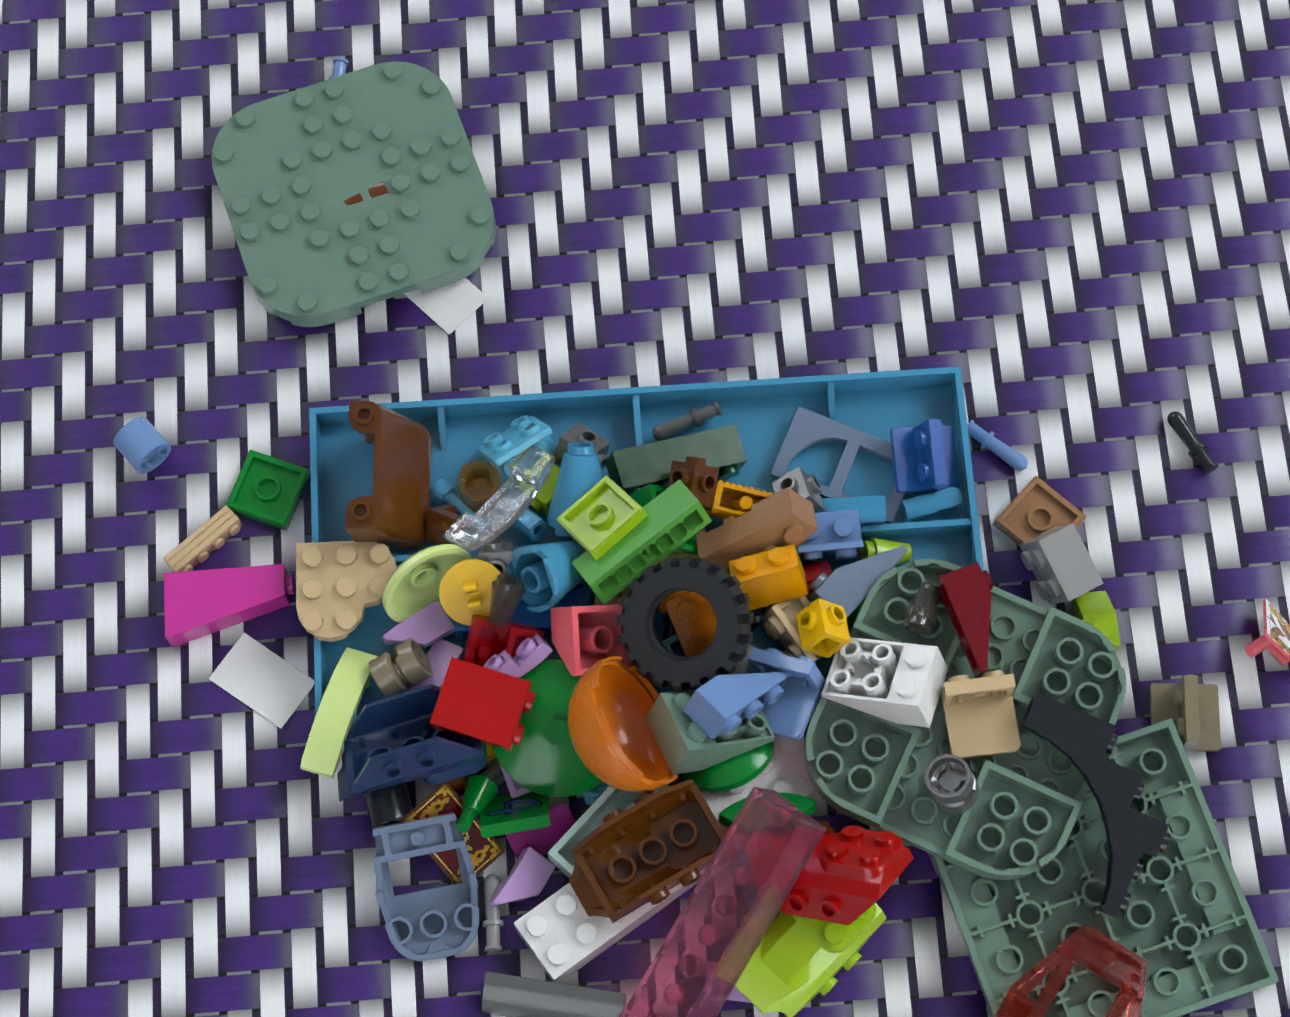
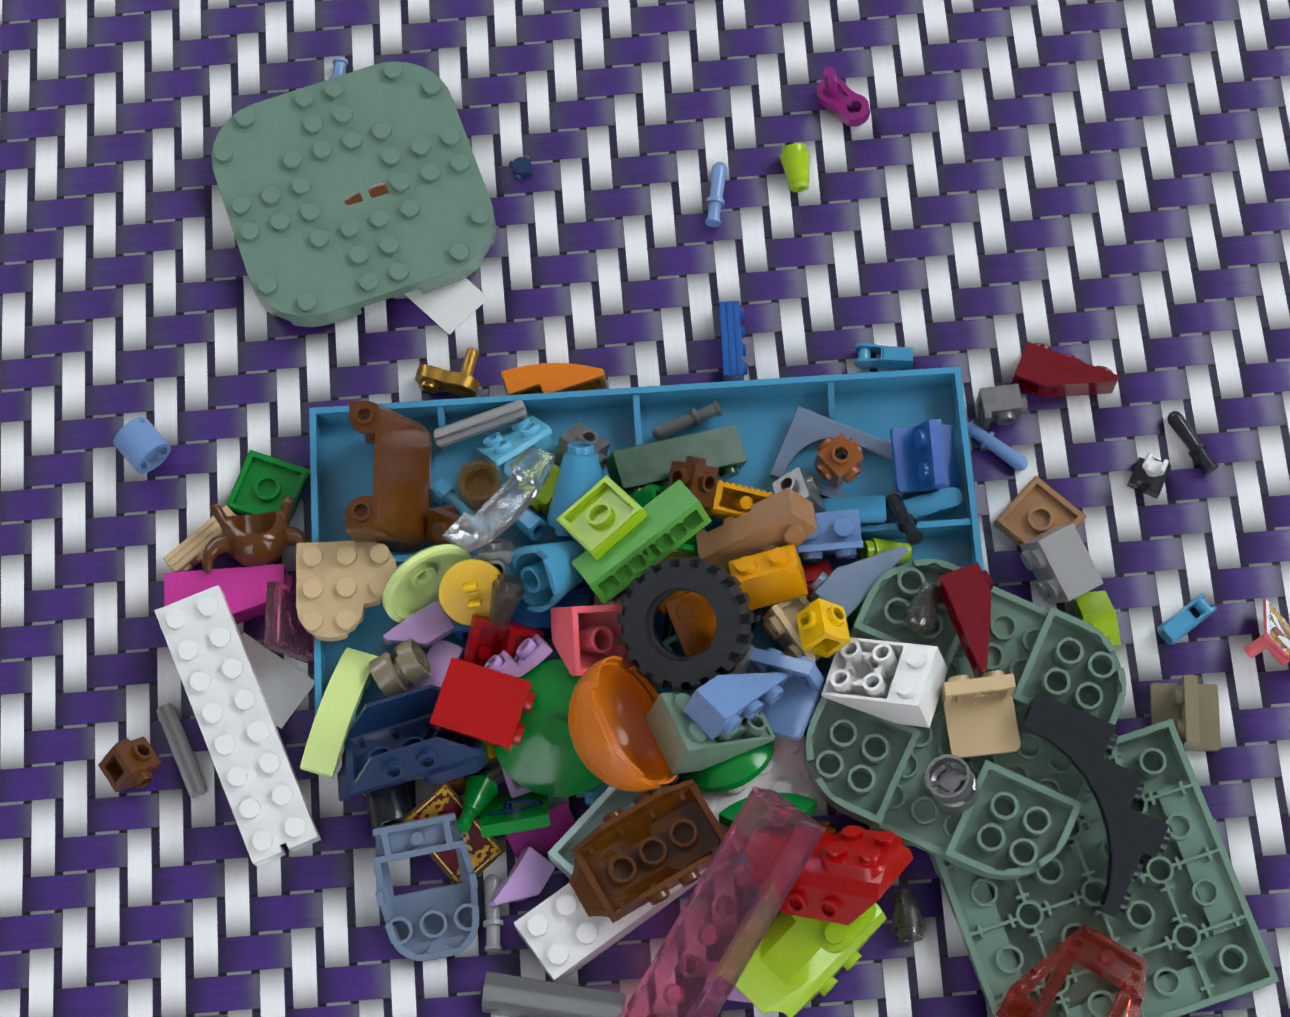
none -> reddish brown brick [98,737,162,792]
none -> white piece [154,585,321,867]
none -> light grey axle [156,703,208,798]
none -> reddish brown piece [202,496,312,574]
none -> clear pink tile [264,581,314,663]
none -> pearl gold piece [415,348,480,398]
none -> light grey axle [433,400,527,448]
none -> orange slope [501,363,606,395]
none -> dark blue piece [509,155,535,181]
none -> medium blue piece [705,162,727,227]
none -> blue piece [719,301,748,382]
none -> lime cone [779,143,810,192]
none -> dark orange brick [814,433,864,489]
none -> magenta piece [817,67,870,127]
none -> dark azure bar [854,343,913,370]
none -> black piece [886,493,923,545]
none -> clear smoke cone [892,889,926,944]
none -> flat silver brick [976,384,1028,430]
none -> dark red slope [1011,342,1119,398]
none -> black piece [1127,453,1171,499]
none -> dark azure bar [1157,593,1217,646]

